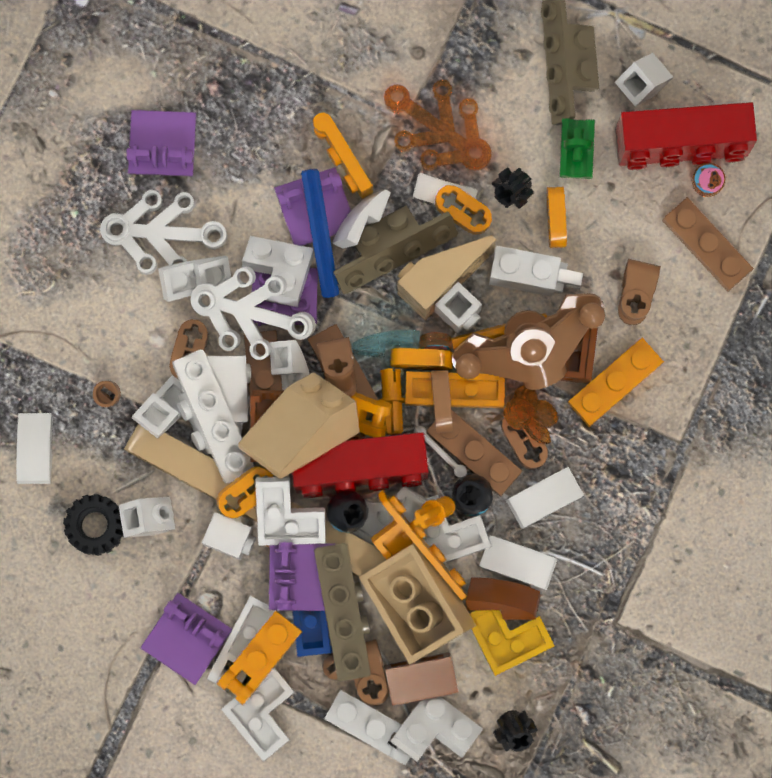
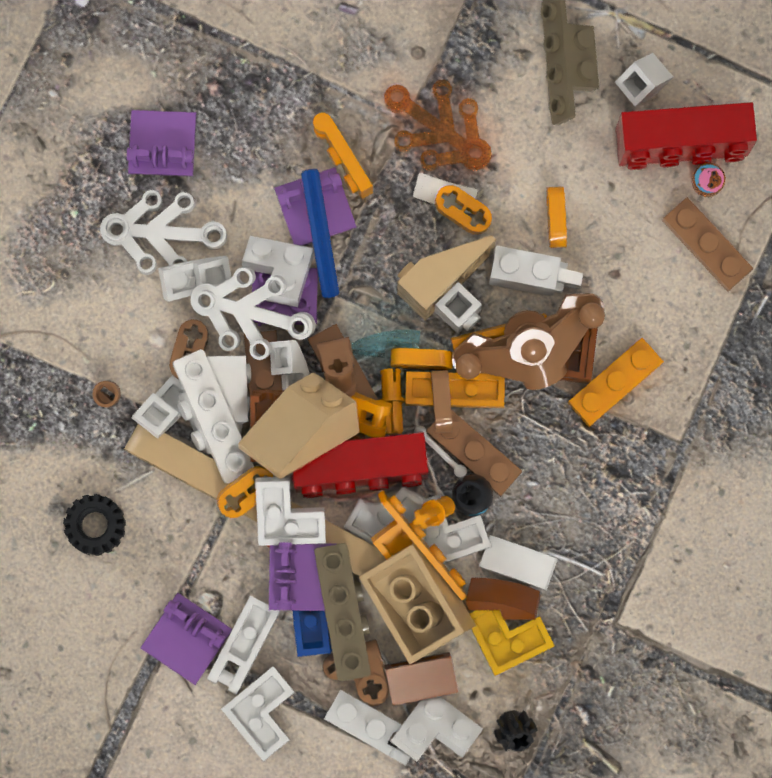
white slope [16,413,53,484] -> none
white brick [119,497,175,538] -> none
white brick [202,512,256,561] -> none
light orange plate [217,610,303,705] -> none
black piece [326,491,369,533] -> none
white slope [332,189,391,249] -> none
dark tan bracket [333,205,458,294] -> none
clear orange tile [419,332,452,351] -> none
black gear [492,167,534,209] -> none
medium nougat beam [501,410,548,470] -> none
clear orange plate [504,385,559,444] -> none
white slope [506,467,584,529] -> none
green hips [559,118,595,179] -> none
medium nougat piece [618,259,661,325] -> none

